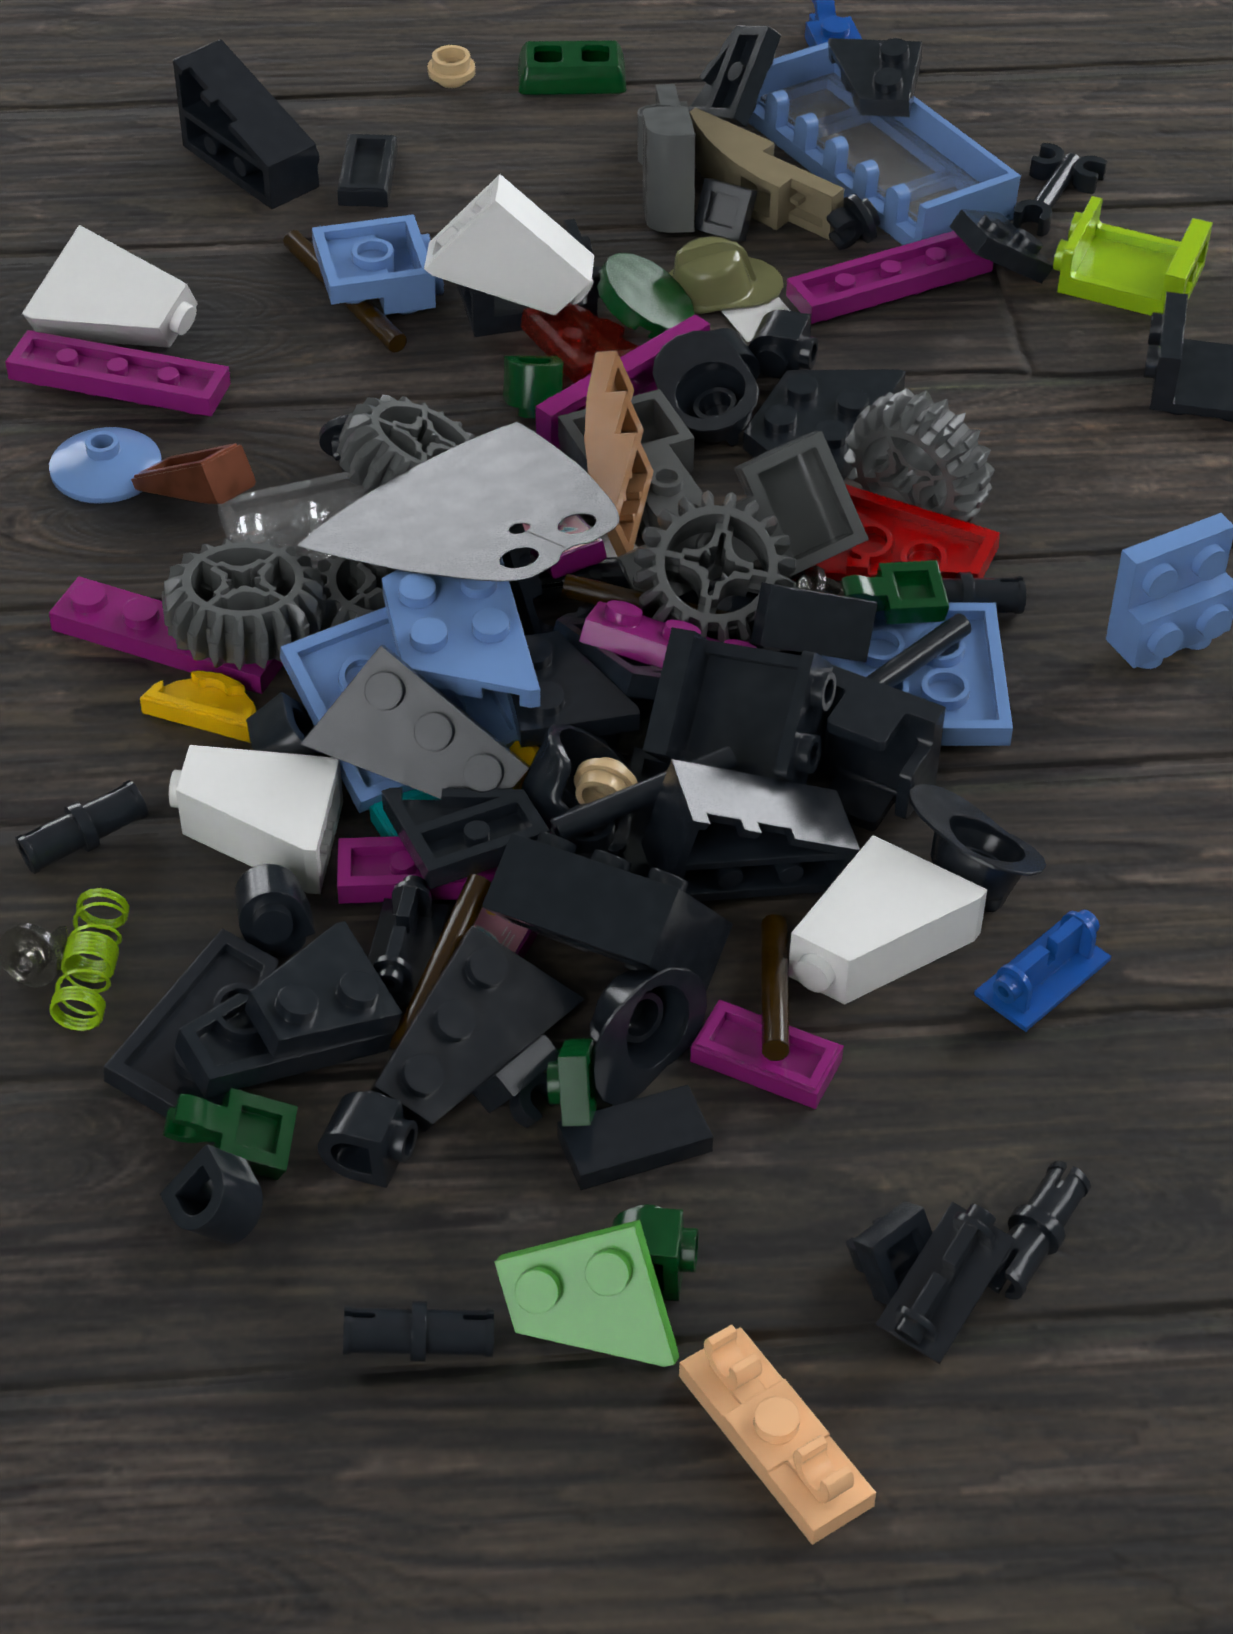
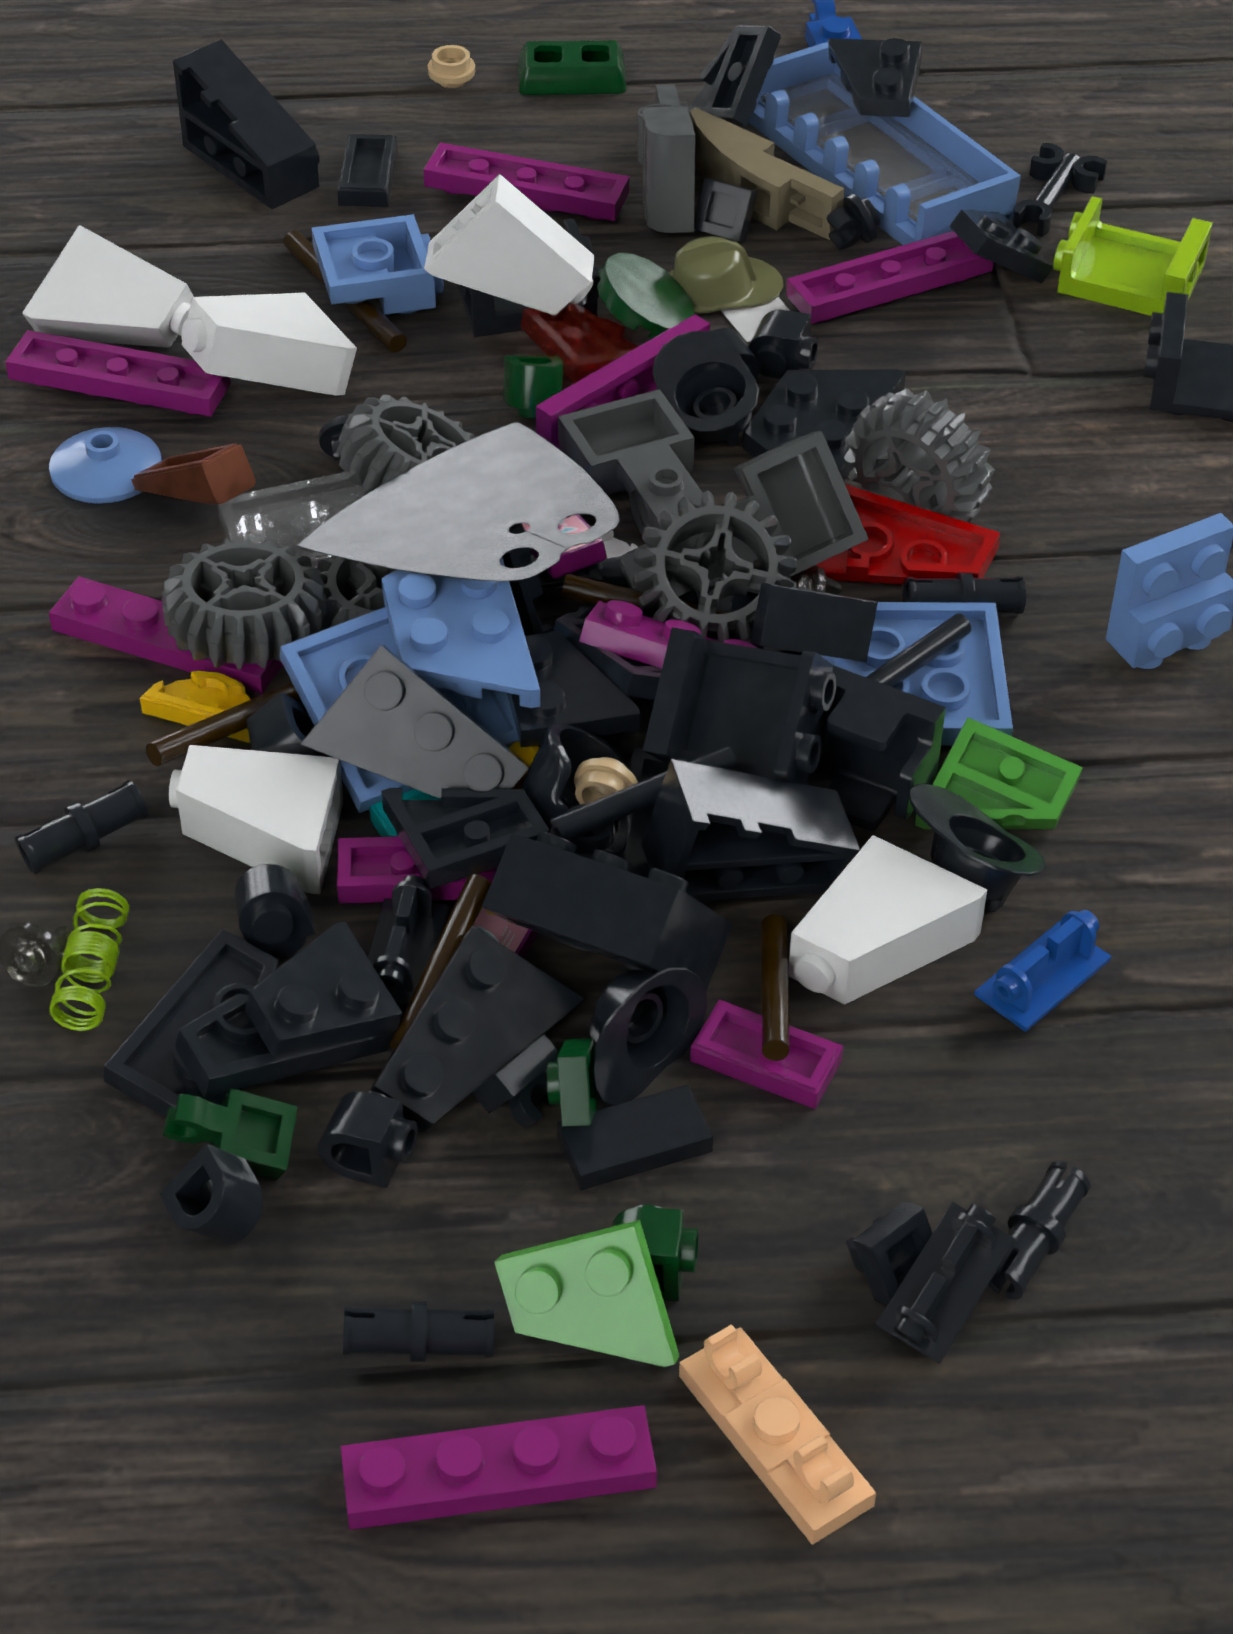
medium nougat slope [584,351,654,557] -> none
dark green plate [841,560,949,624] -> none
none -> dark brown bar [146,682,303,766]
none -> white slope [181,293,357,396]
none -> magenta plate [341,1405,657,1530]
none -> magenta plate [423,143,630,221]
none -> bright green wing [915,717,1083,829]

